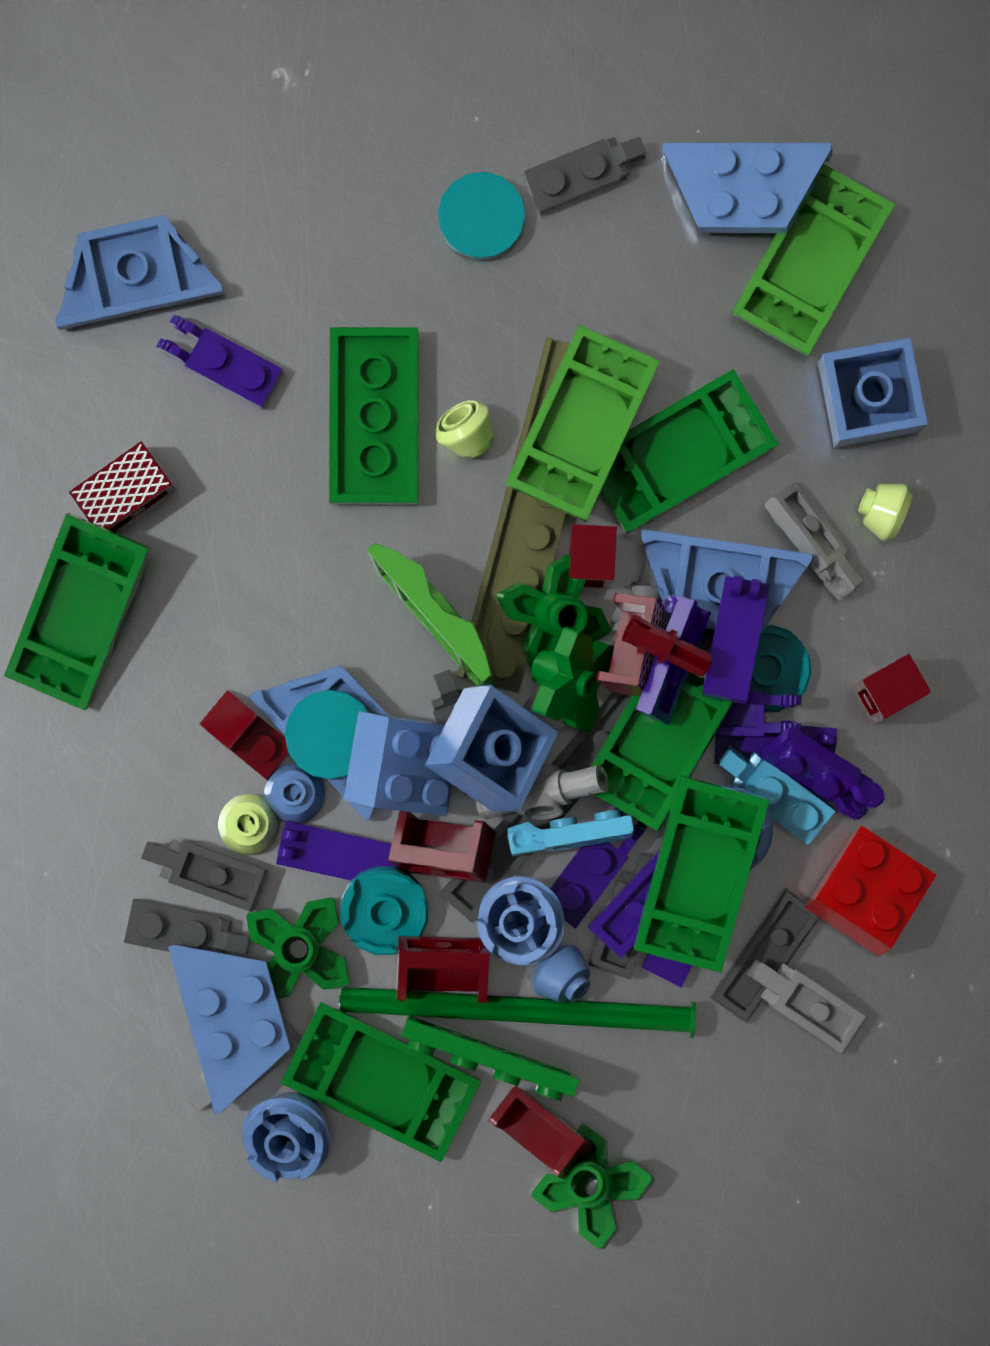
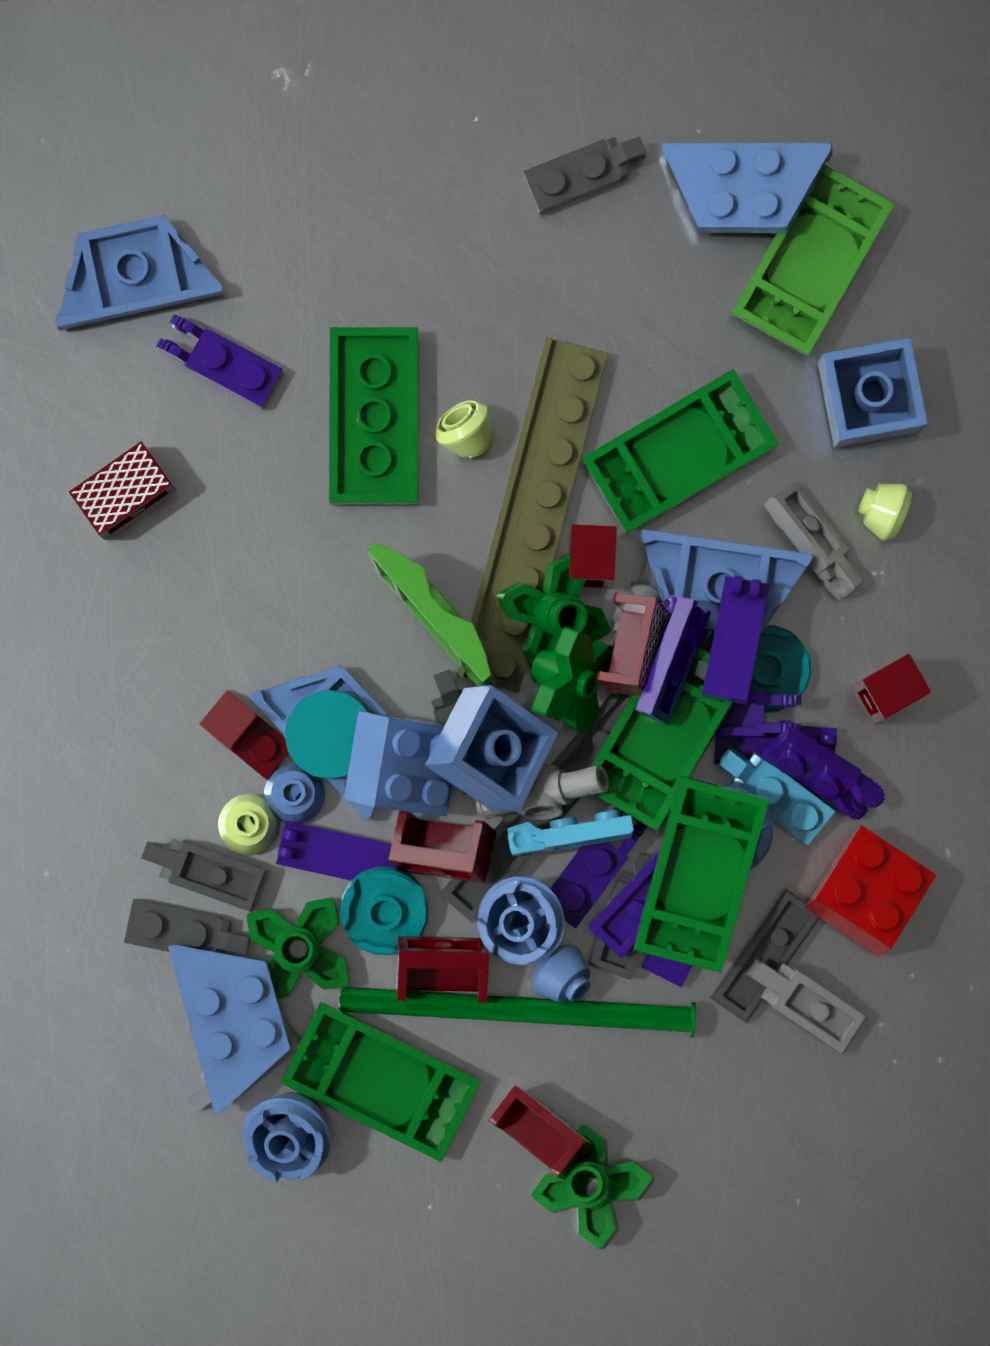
green slope [4,513,150,711] -> none
green plate [401,1016,579,1101] -> none
teal tile [438,172,525,261] -> none
bright green slope [505,325,660,522] -> none
dark red axle [622,614,713,677] -> none

